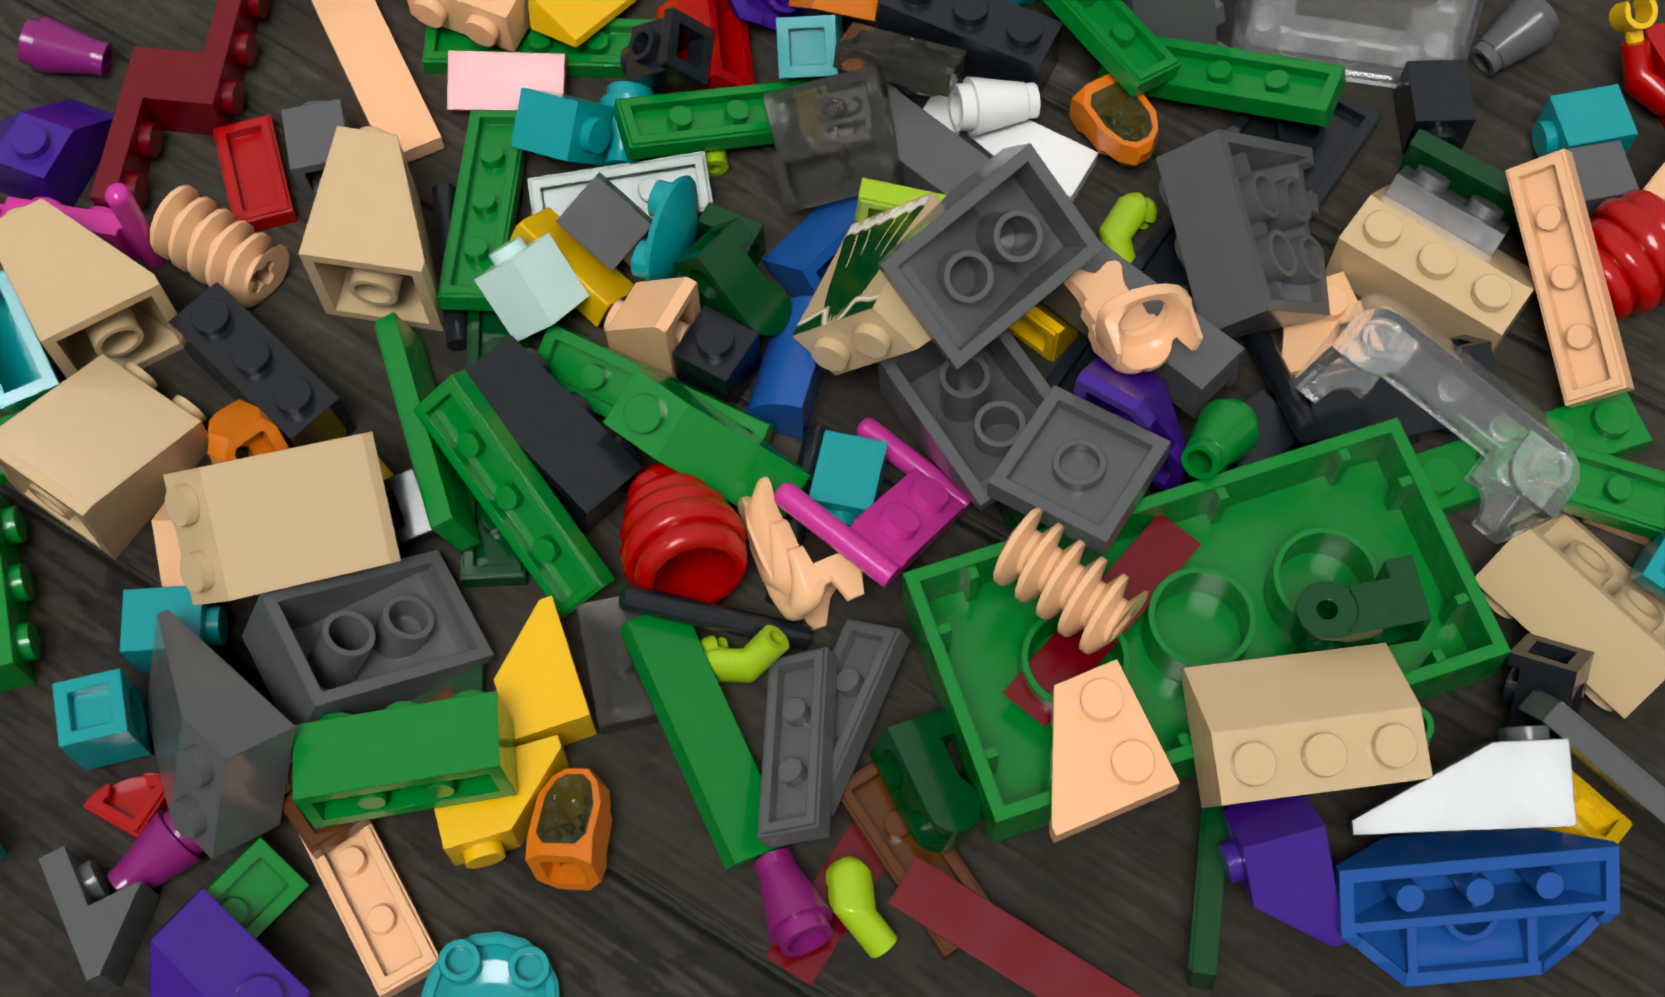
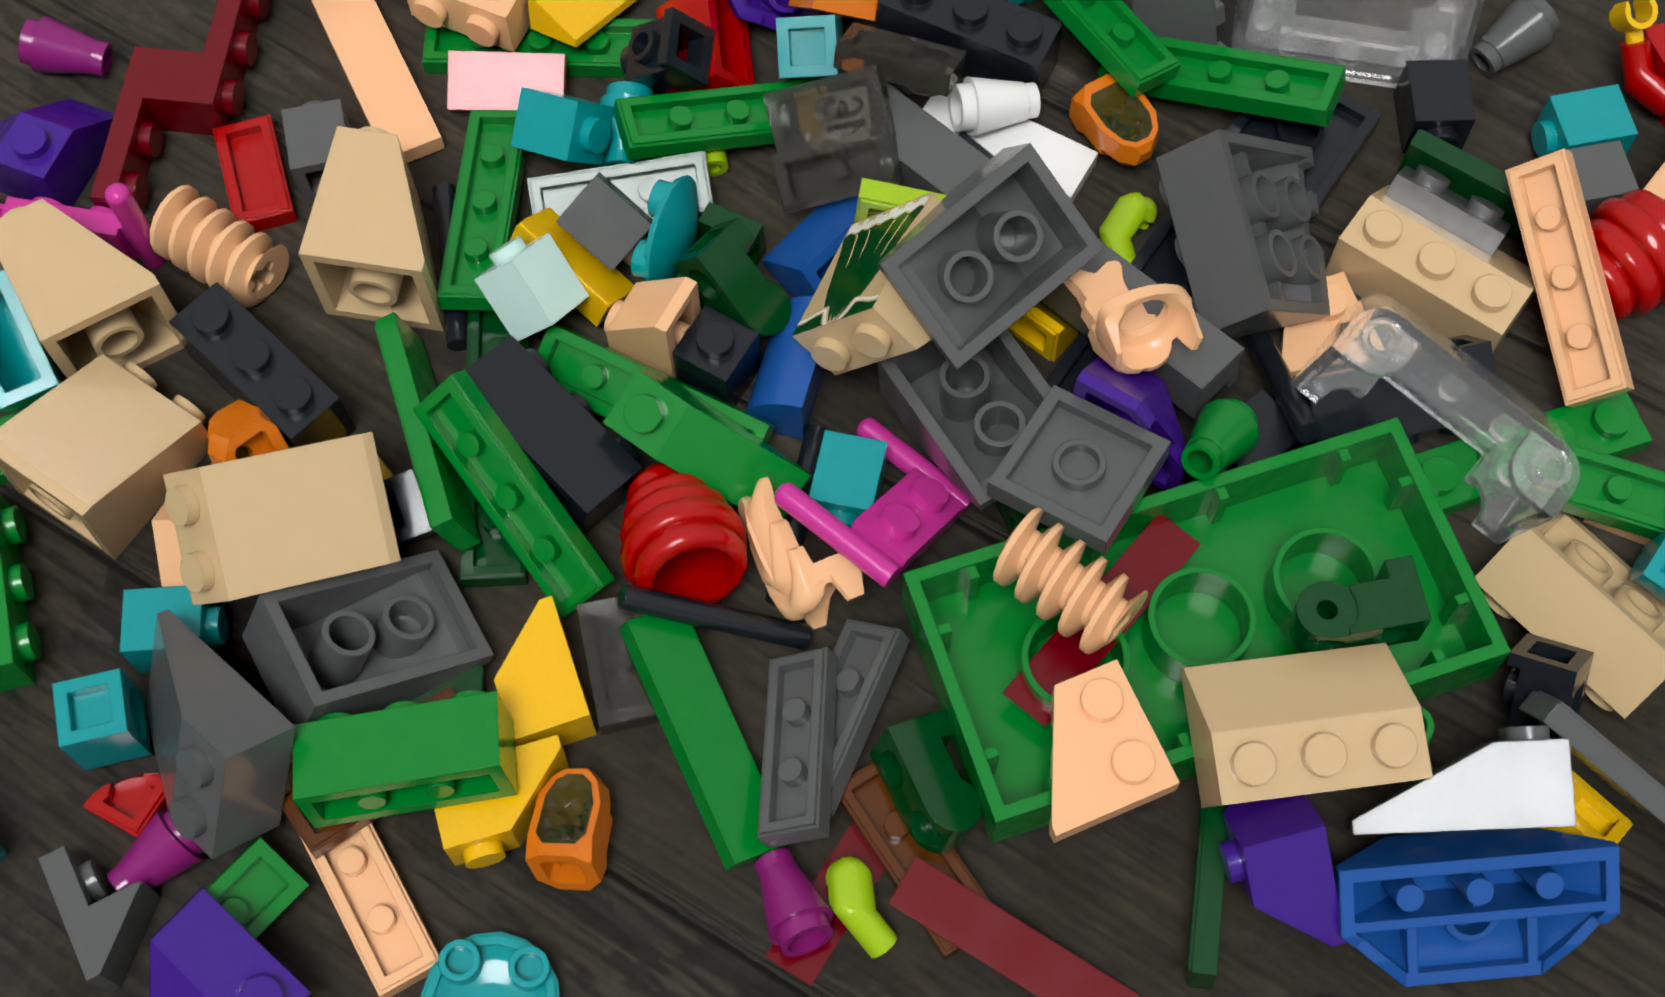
lime arm [700,625,789,683] -> none

